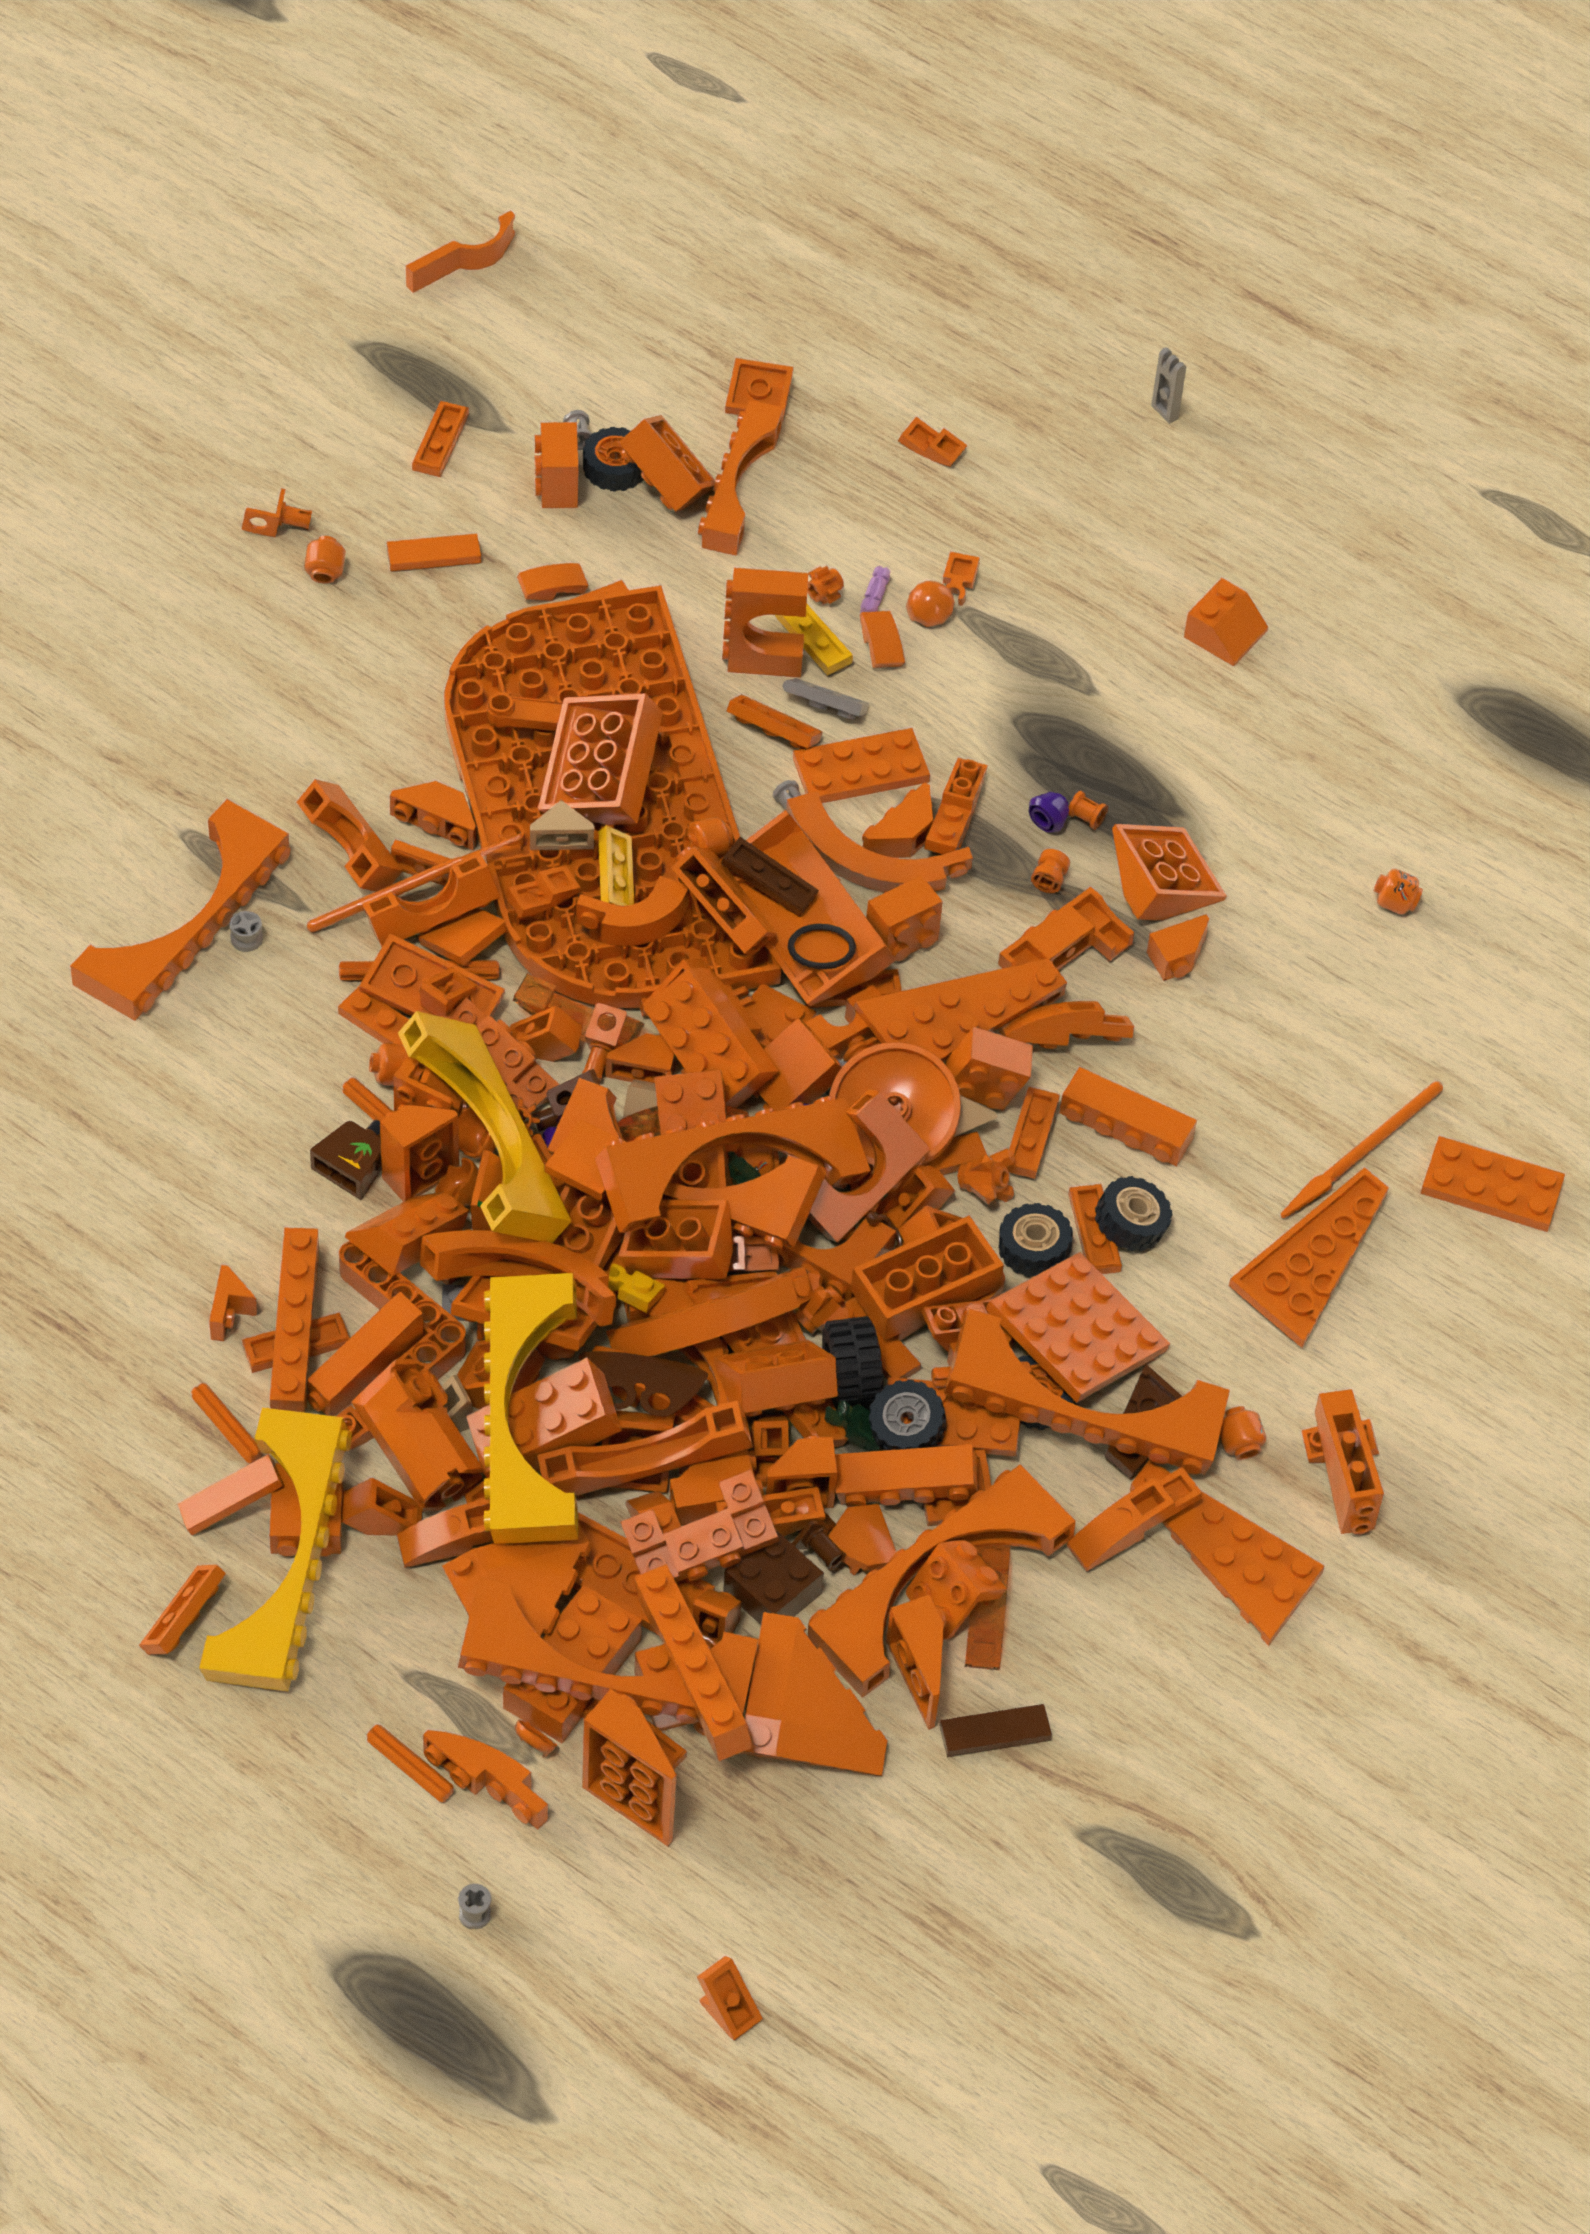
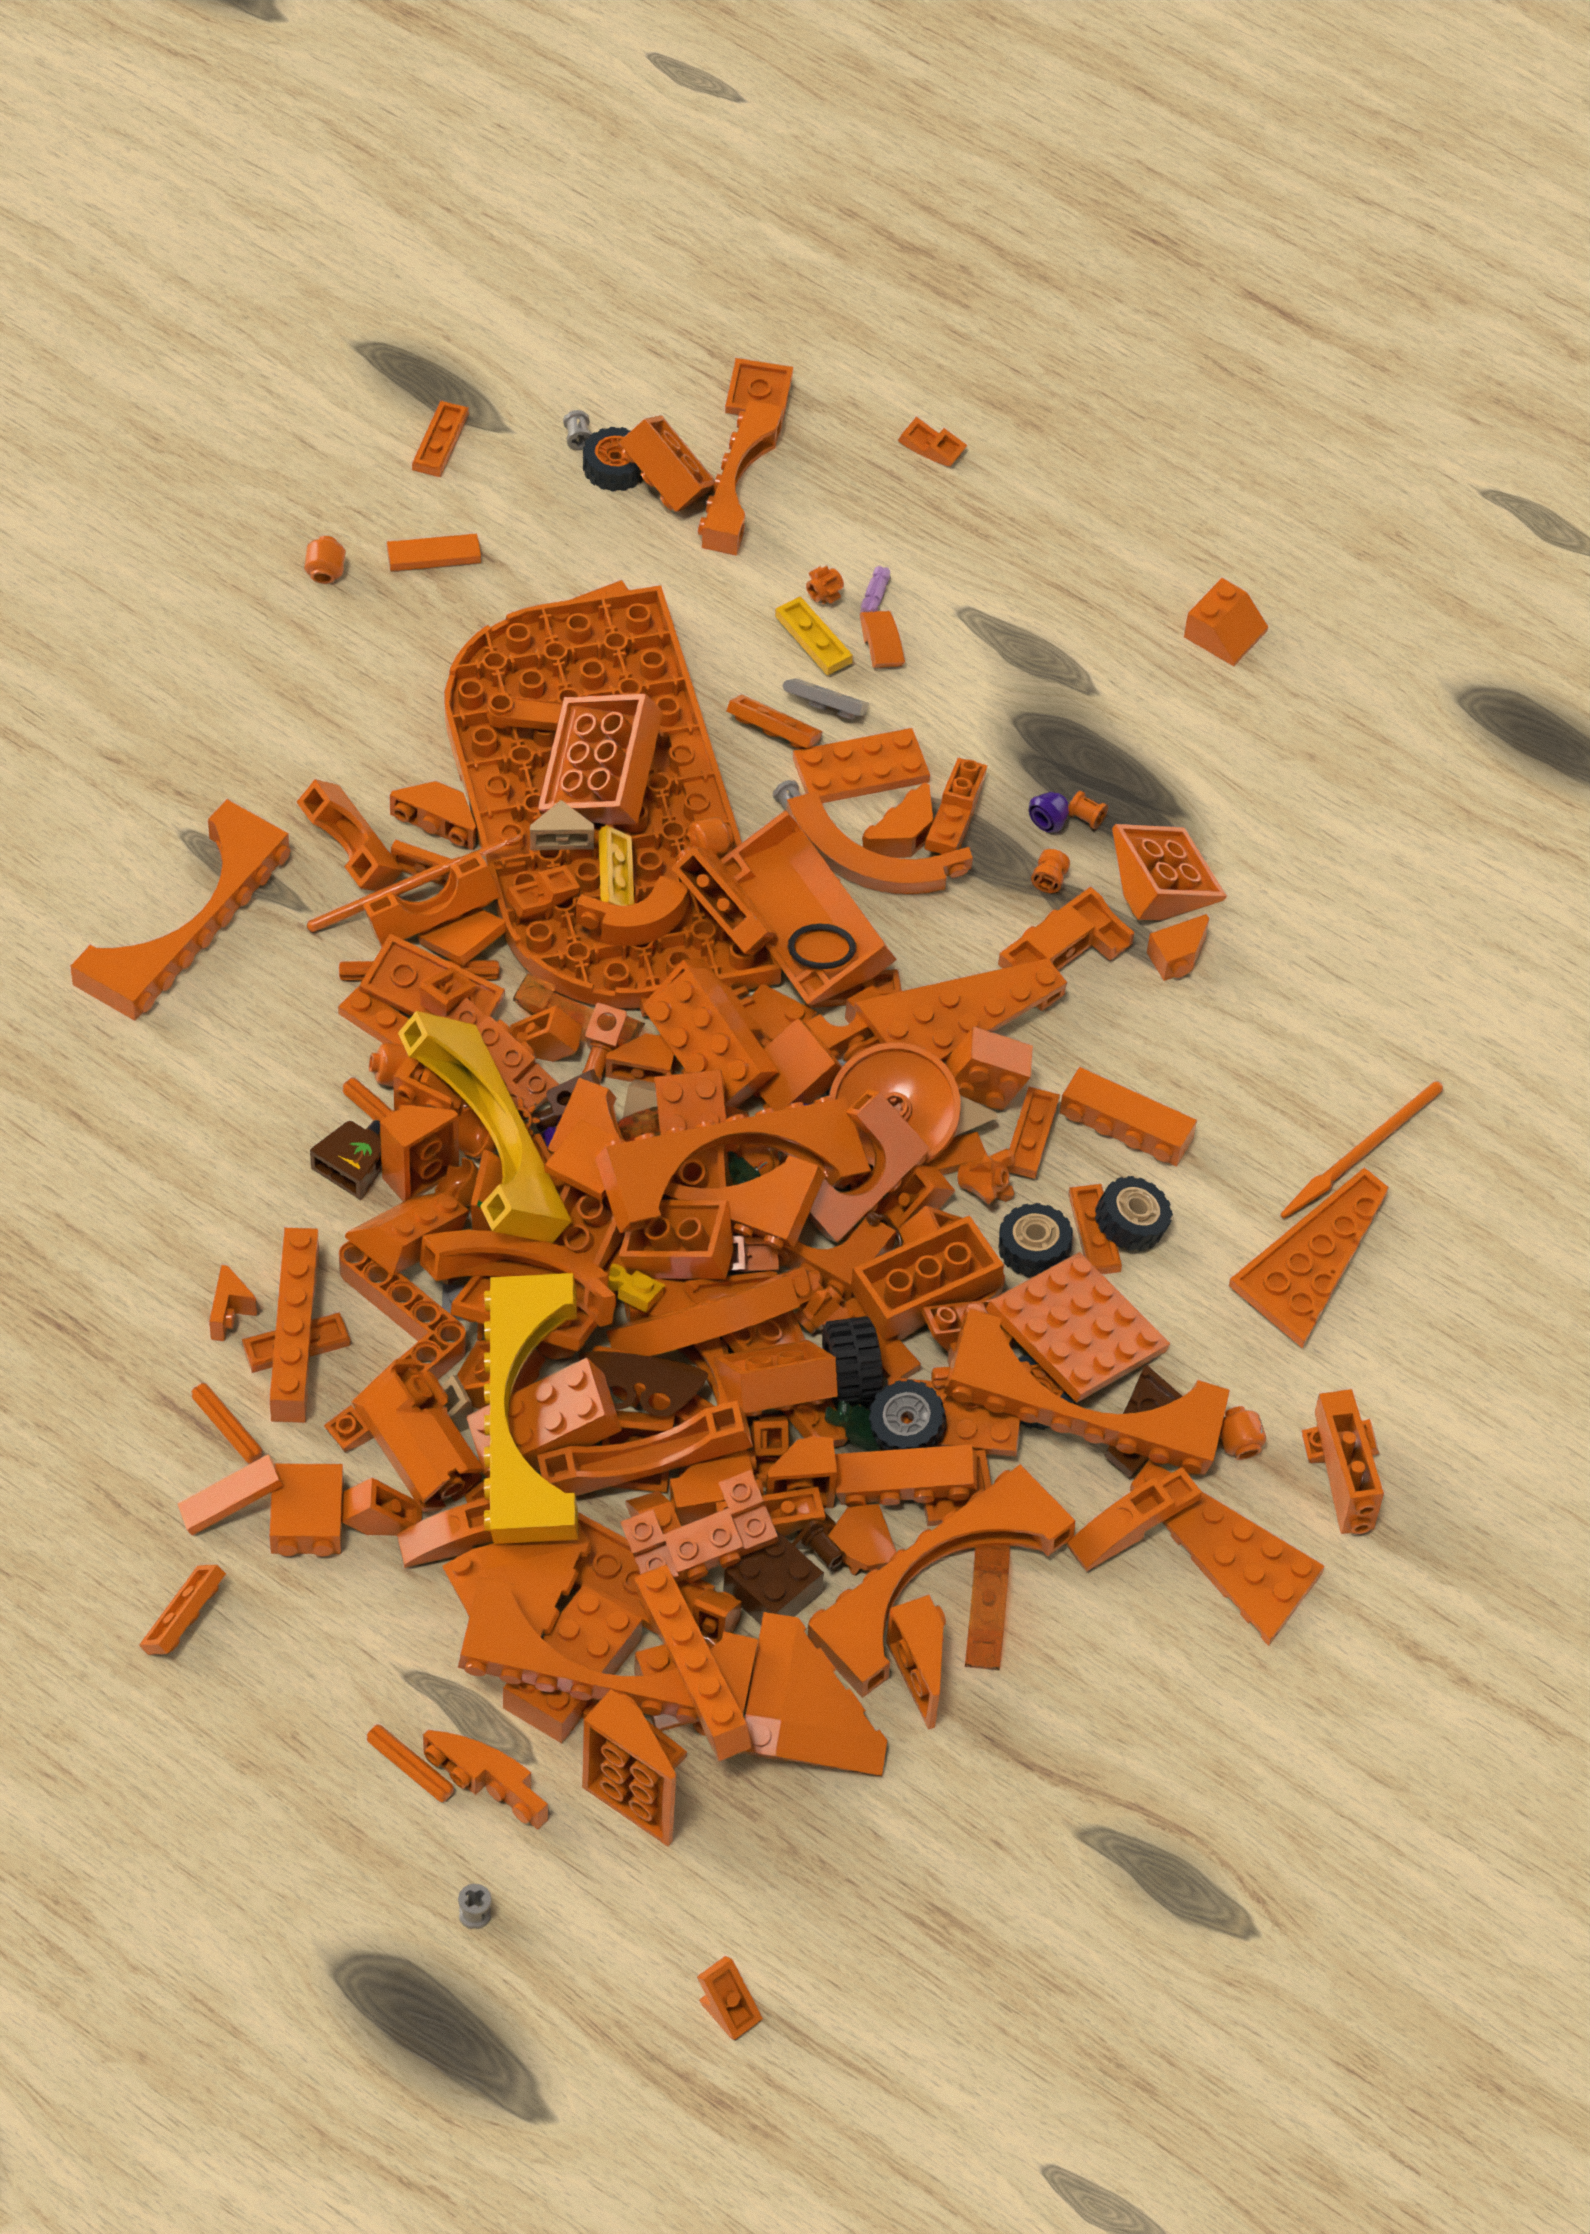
yellow arch [199,1407,352,1692] -> none
light grey wheel [229,911,263,952] -> none
orange bracket [242,488,312,538] -> none
orange slope [307,1292,423,1416] -> none
orange piece [406,210,515,293] -> none
orange piece [515,1720,557,1757] -> none
orange slope [517,563,589,601] -> none
orange brick [535,422,578,508] -> none
reddish brown tile [721,837,819,917] -> none
orange arch [722,568,809,678] -> none
orange brick [866,875,943,961] -> none
orange hair [906,581,955,627] -> none
orange bracket [906,1539,1007,1639] -> none
reddish brown tile [939,1704,1052,1757] -> none
orange plate [943,551,980,606] -> none
orange slope [998,1001,1134,1049] -> none
light grey hinge [1151,347,1187,424] -> none
orange head [1373,869,1423,915] -> none
orange plate [1420,1136,1565,1232] -> none

